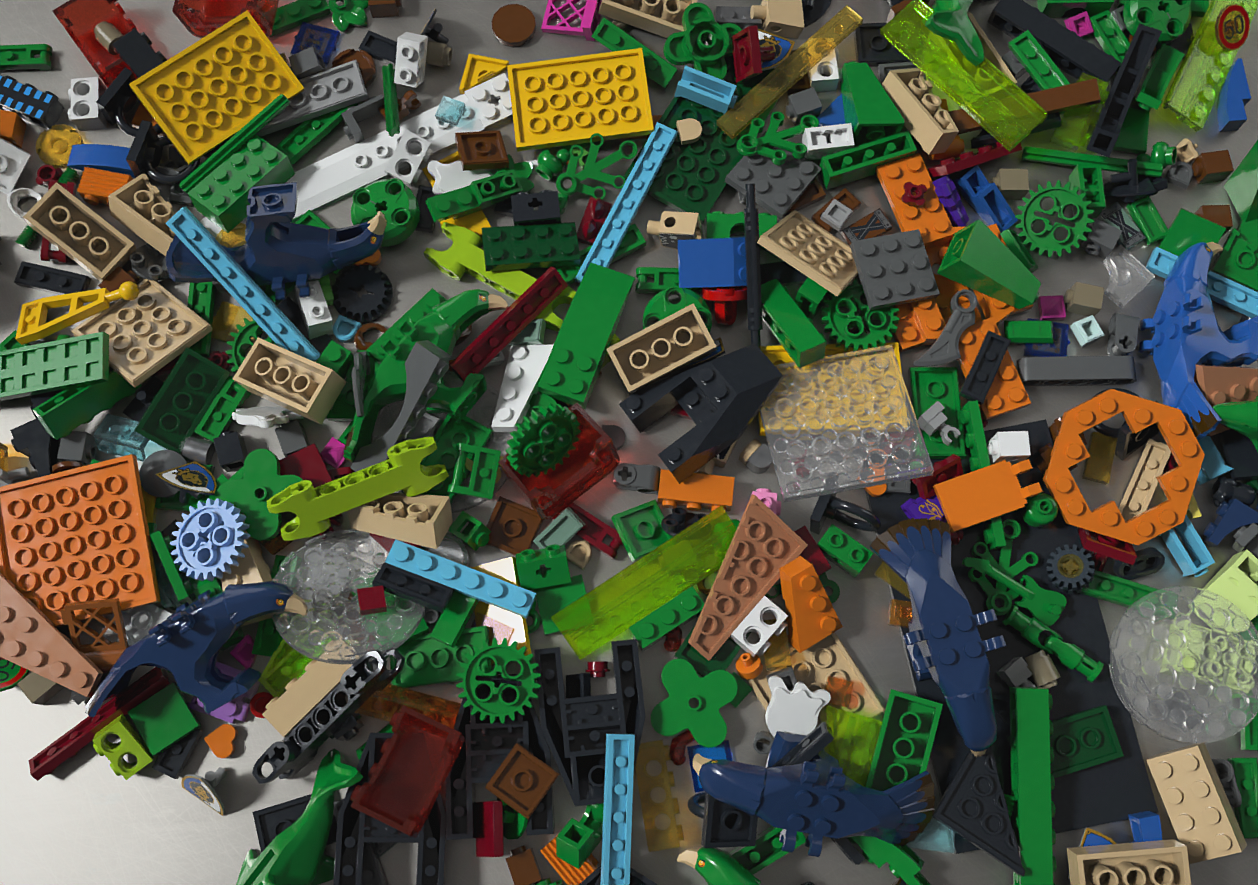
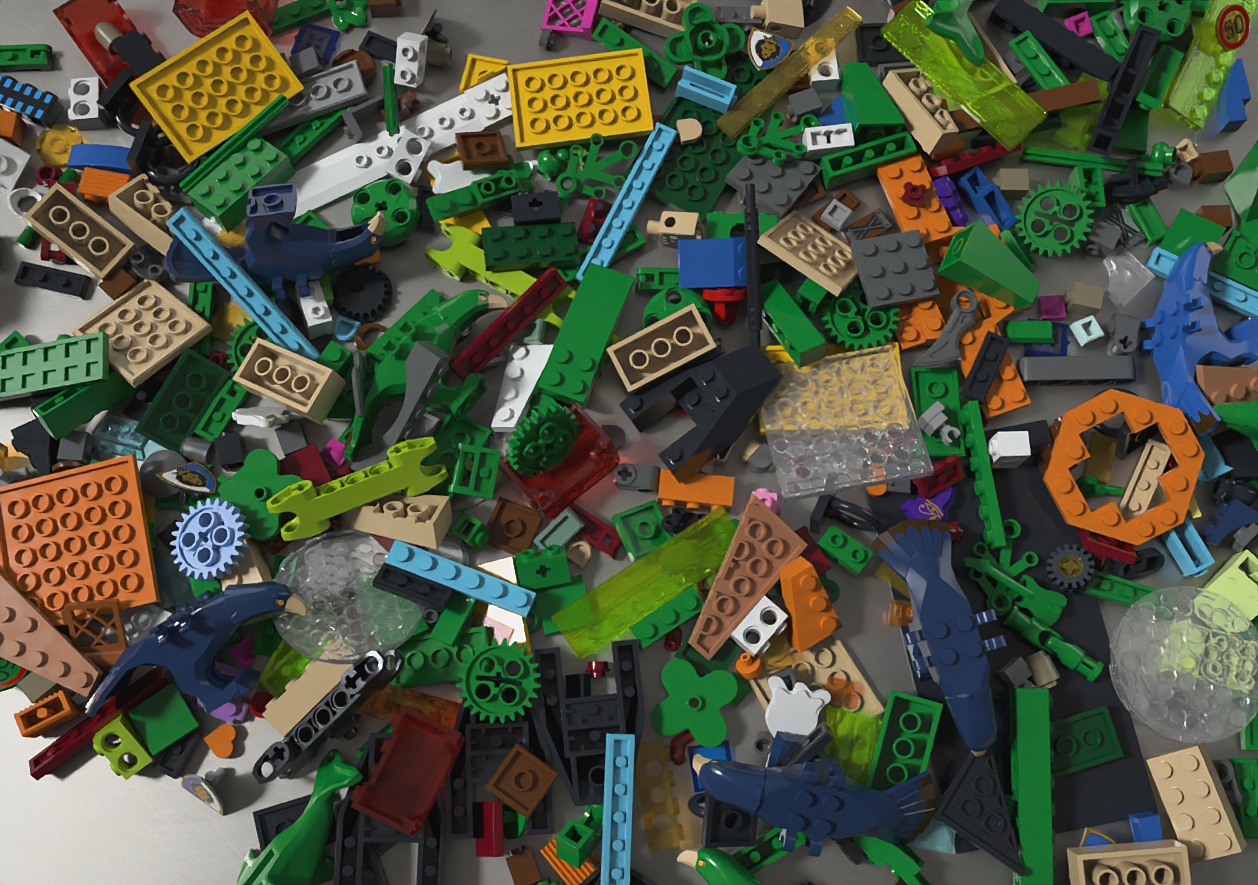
yellow plate [15,281,139,345] -> none
green plate [150,530,194,605] -> none
dark red tile [357,585,387,616] -> none
clear light blue tile [435,96,466,126] -> none
reddish brown tile [492,4,536,47] -> none
dark red tile [731,25,775,83] -> none
orange tile [933,459,1043,533] -> none
green head [1021,493,1058,527] -> none
none -> orange brick [14,690,83,739]
none -> dark grey plate [539,28,556,50]
none -> green plate [1075,475,1124,499]

